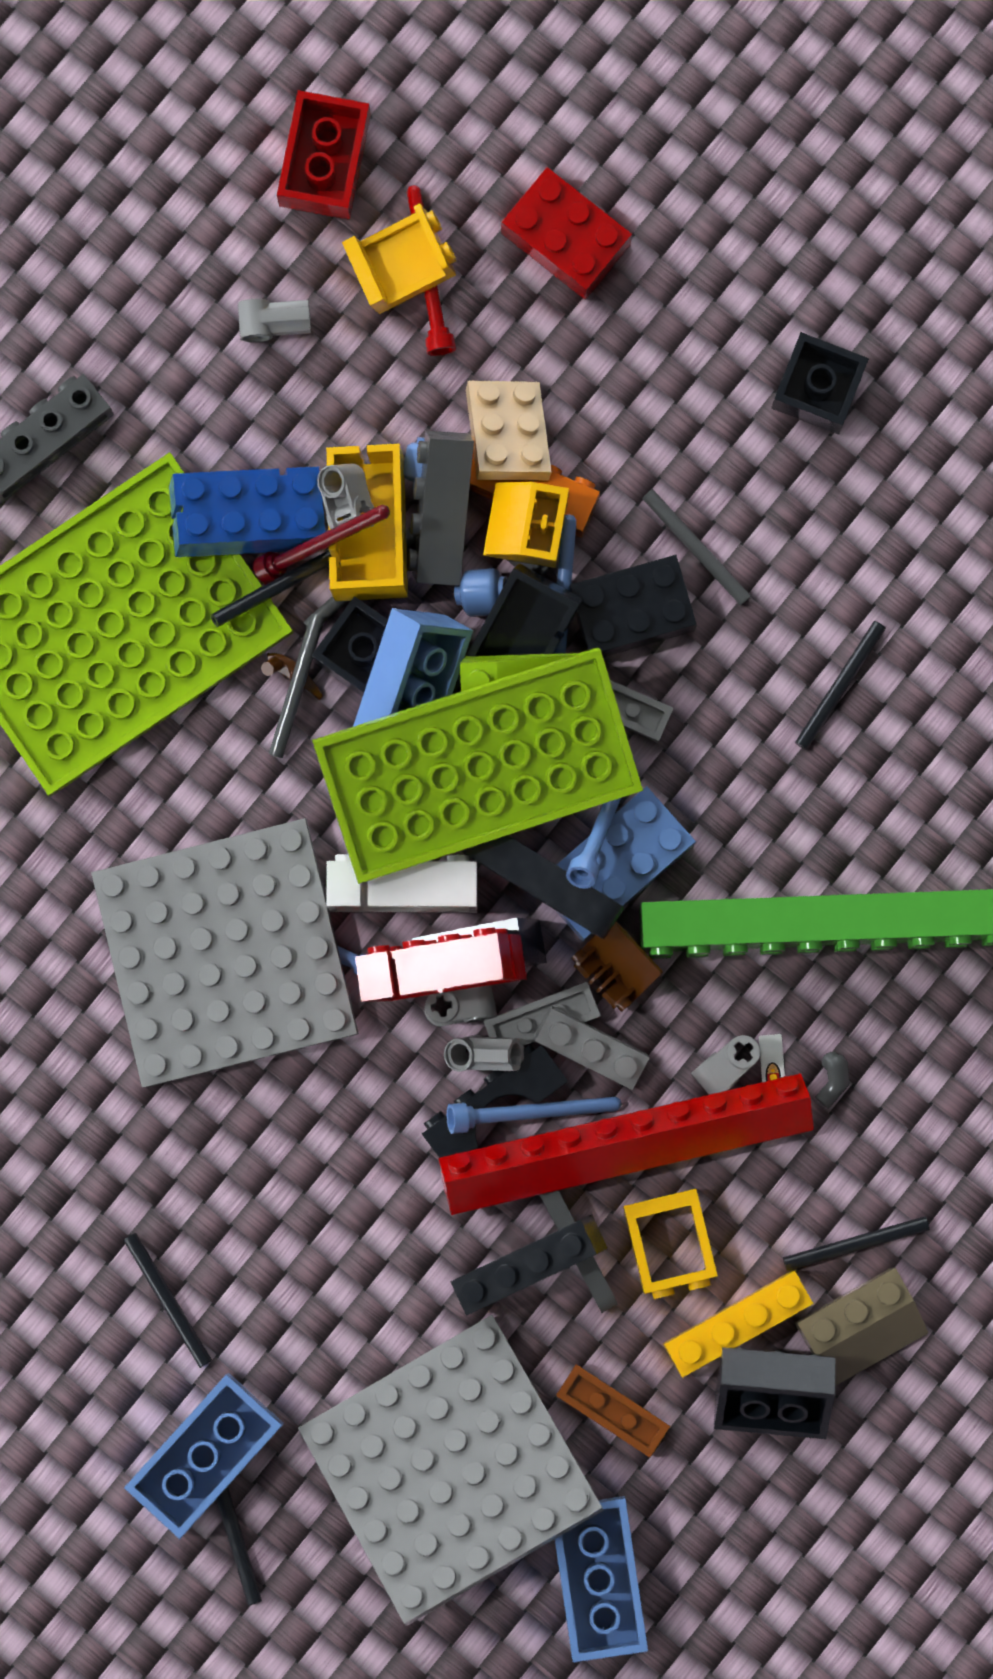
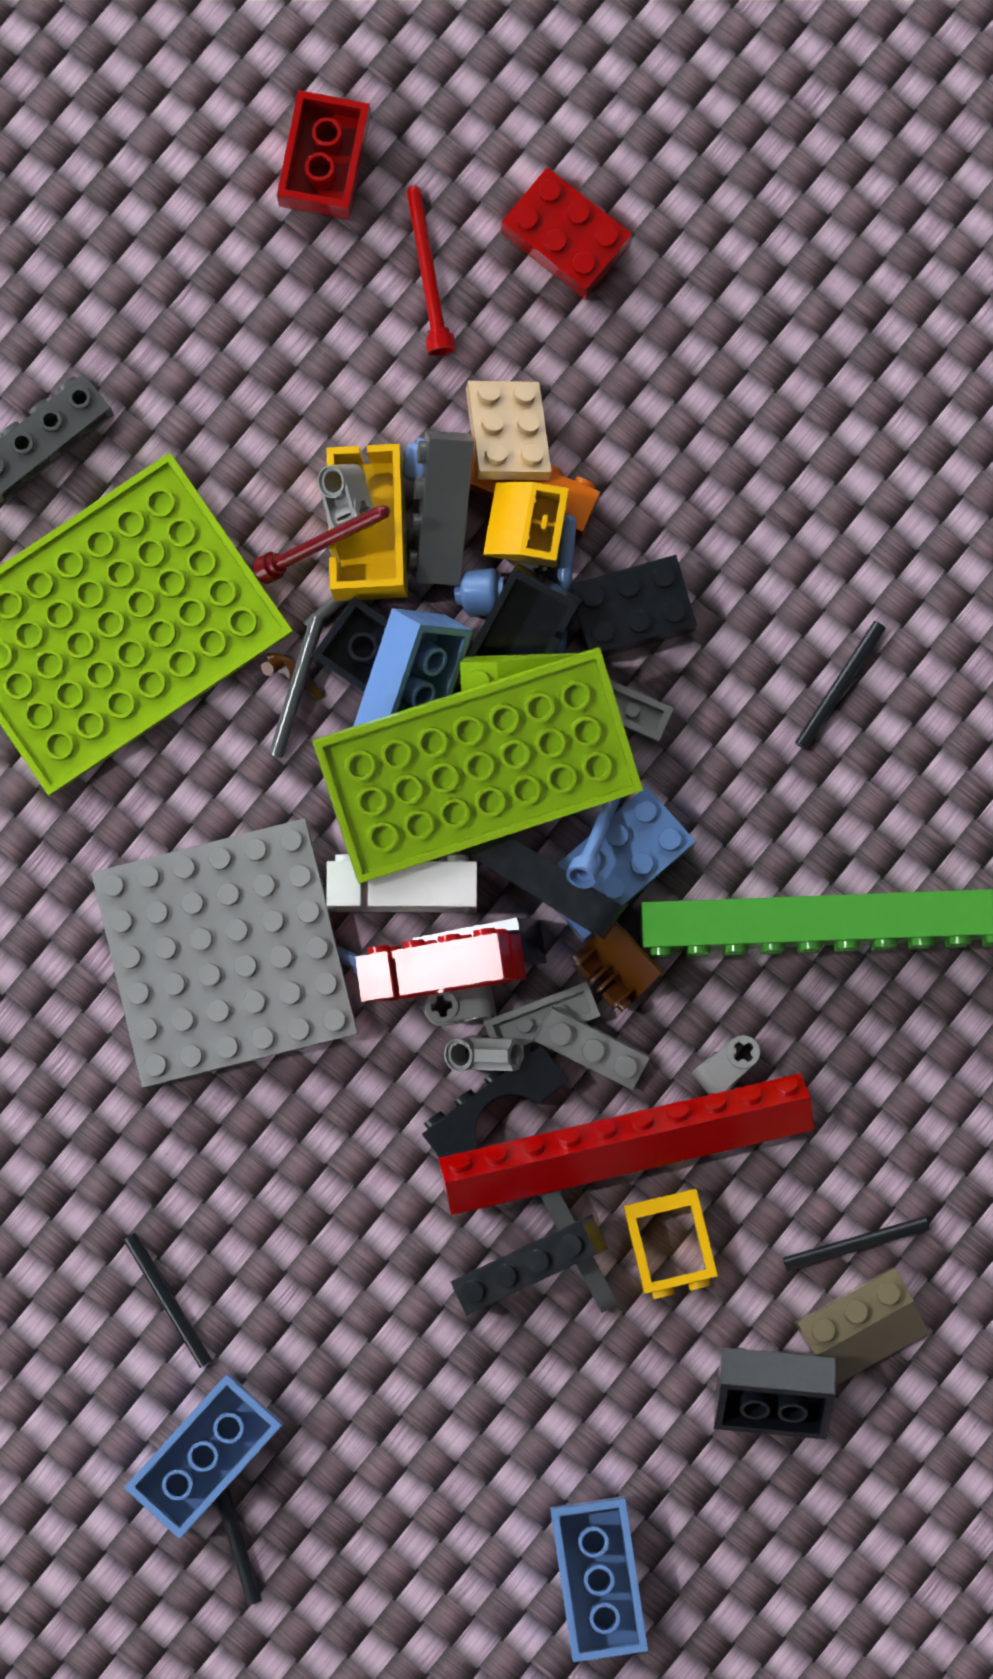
blue piece [169,467,326,557] -> none
black piece [211,550,332,627] -> none
light grey piece [238,299,311,342] -> none
light grey plate [298,1315,604,1626] -> none
yellow panel [342,203,457,314] -> none
medium blue piece [446,1097,622,1134] -> none
dark orange plate [556,1364,670,1458] -> none
dark grey piece [642,489,751,606] -> none
yellow brick [662,1271,814,1378] -> none
white sticker [759,1034,785,1082] -> none
black brick [771,332,869,435] -> none
dark grey arm [815,1051,850,1109] -> none

